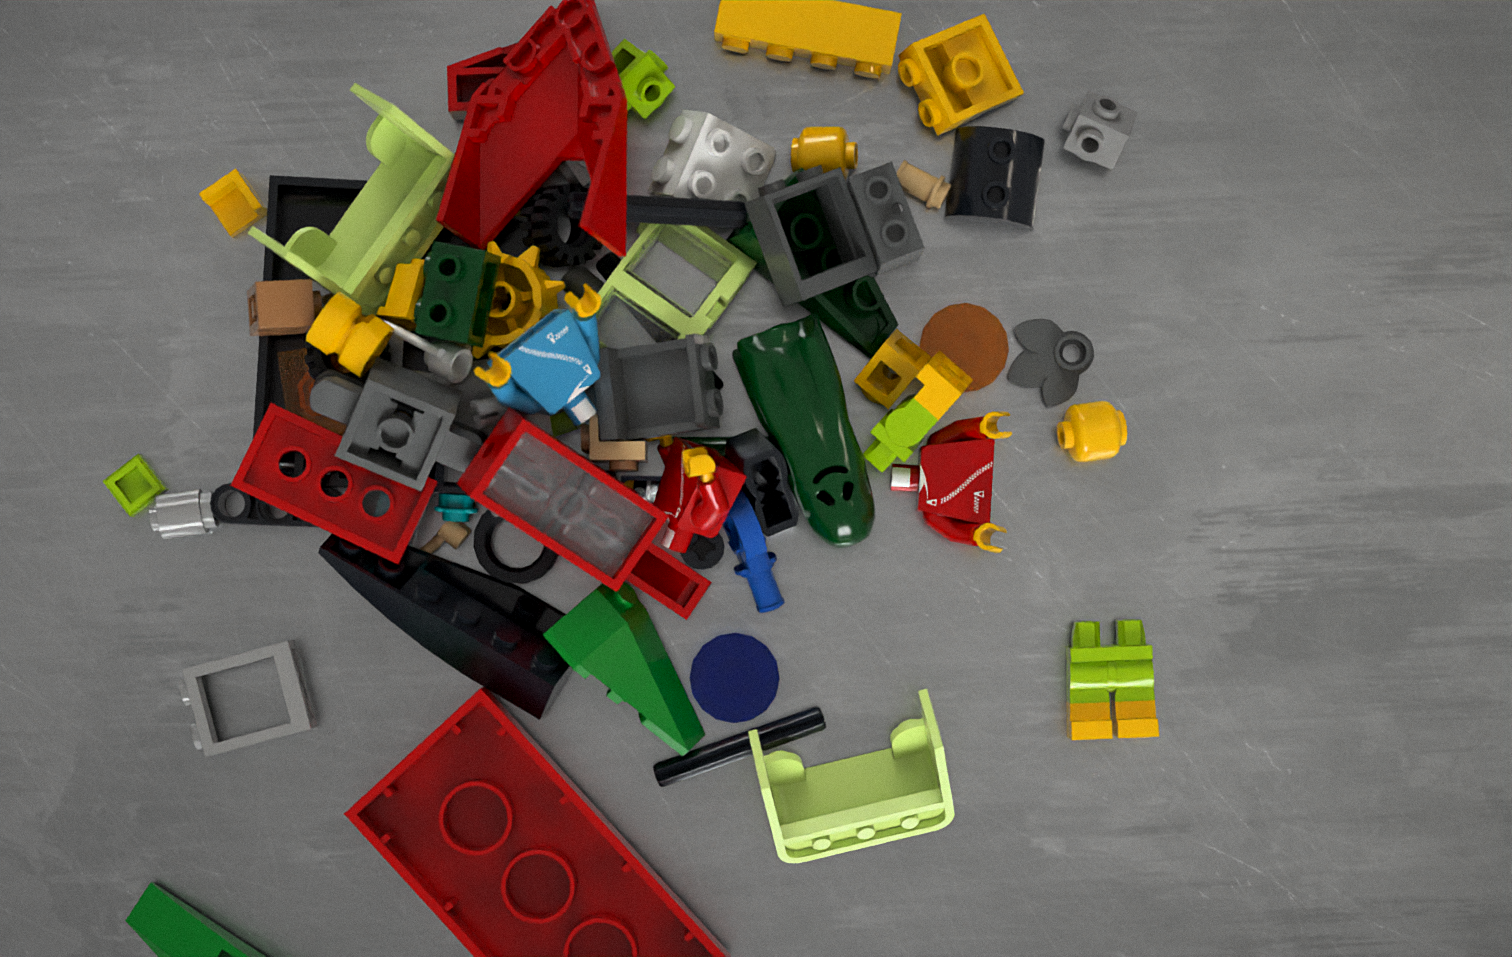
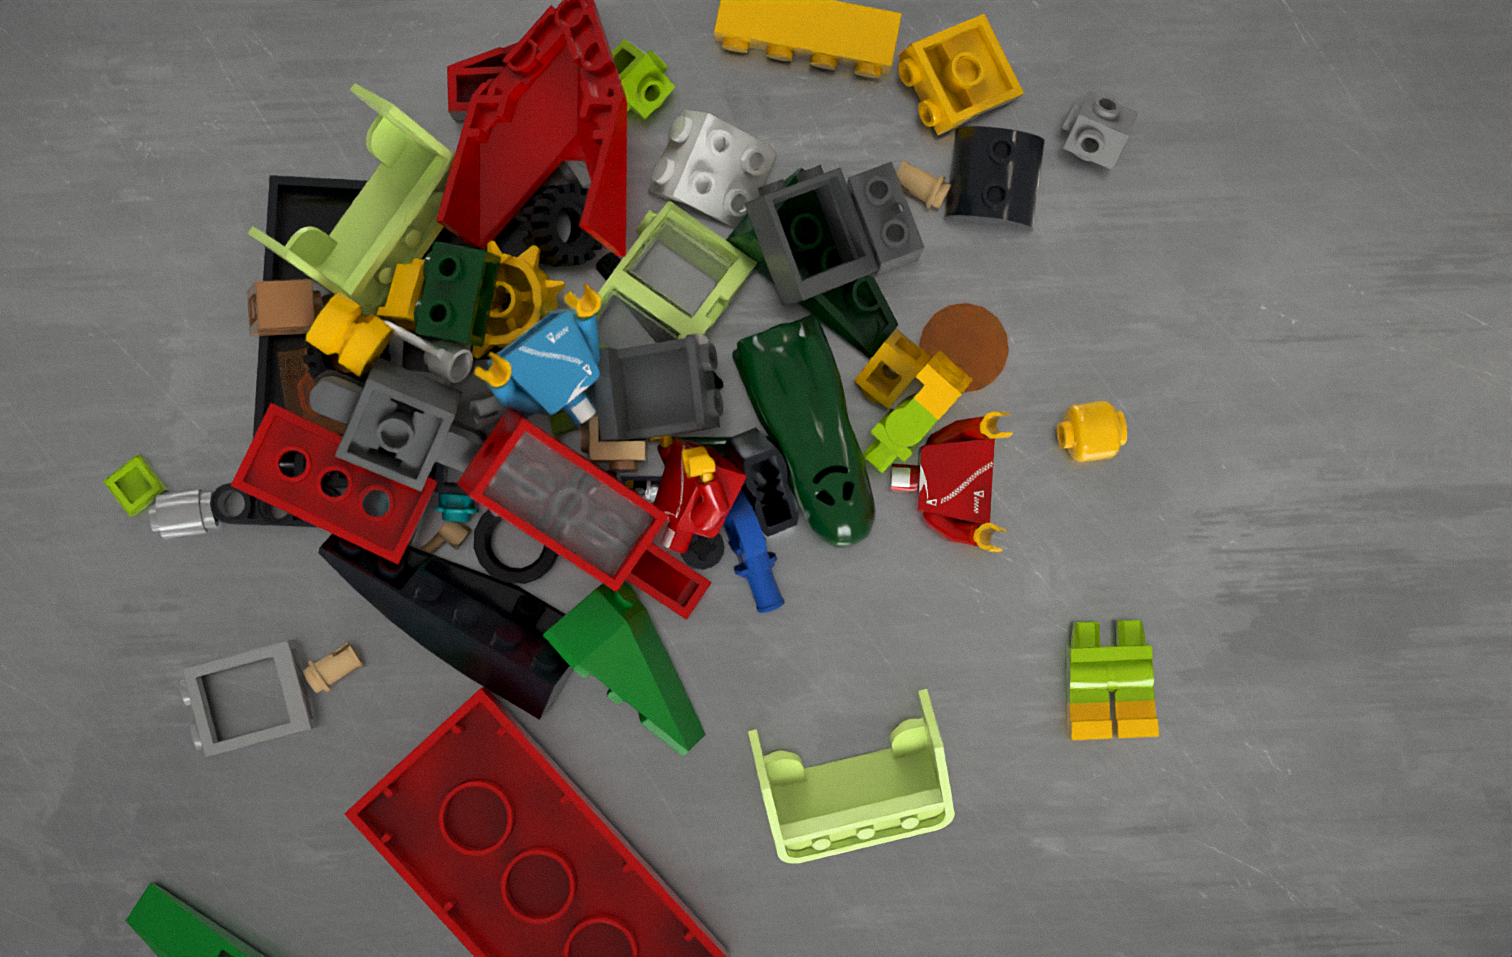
yellow panel [199,168,267,238] -> none
dark grey hinge [560,264,605,299] -> none
black axle [567,192,748,228] -> none
black axle [653,707,826,787] -> none
clear blue tile [689,633,780,723] -> none
yellow head [791,126,858,181] -> none
dark grey plate [1007,319,1094,407] -> none
none -> tan pin [302,641,364,693]

